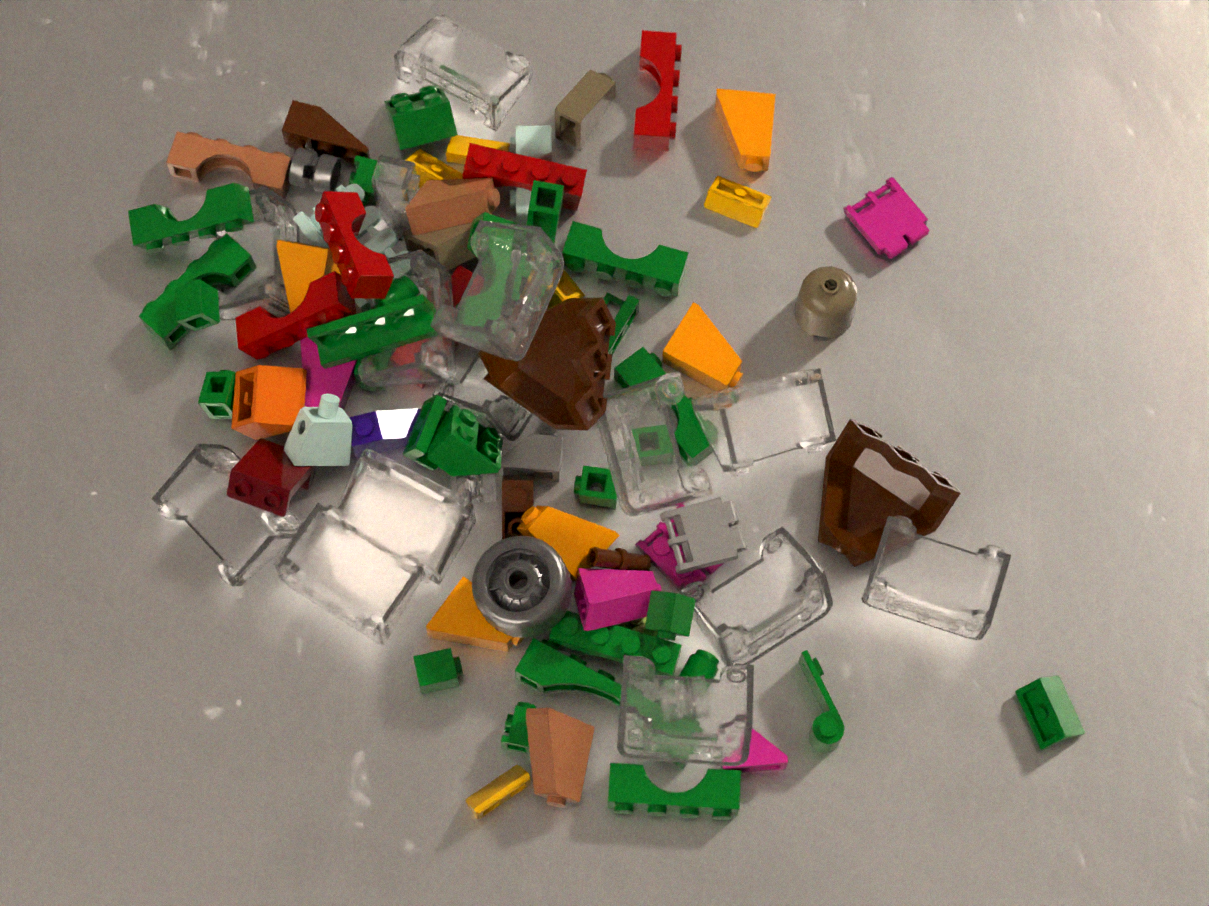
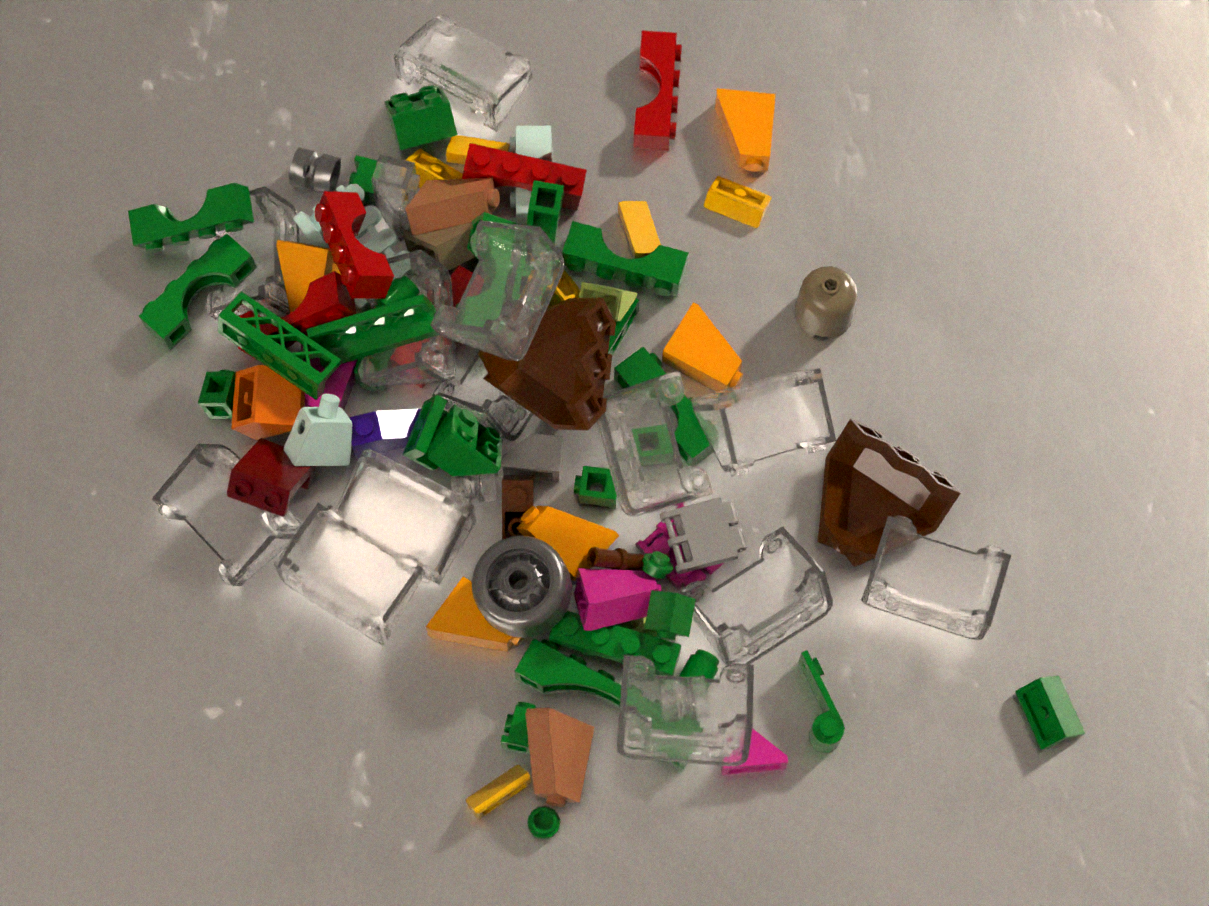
nougat arch [166,132,292,202] -> none
green brick [175,280,220,332] -> none
reddish brown slope [282,100,370,165] -> none
green brick [413,648,463,695] -> none
dark tan slope [555,69,616,151] -> none
green arch [608,763,741,820] -> none
dark pink plate [843,177,929,259] -> none
none -> green fence [217,291,341,400]
none -> green plate [527,806,560,839]
none -> yellowish green slope [579,282,637,322]
none -> yellow slope [618,201,661,259]
none -> green plate [642,551,673,579]

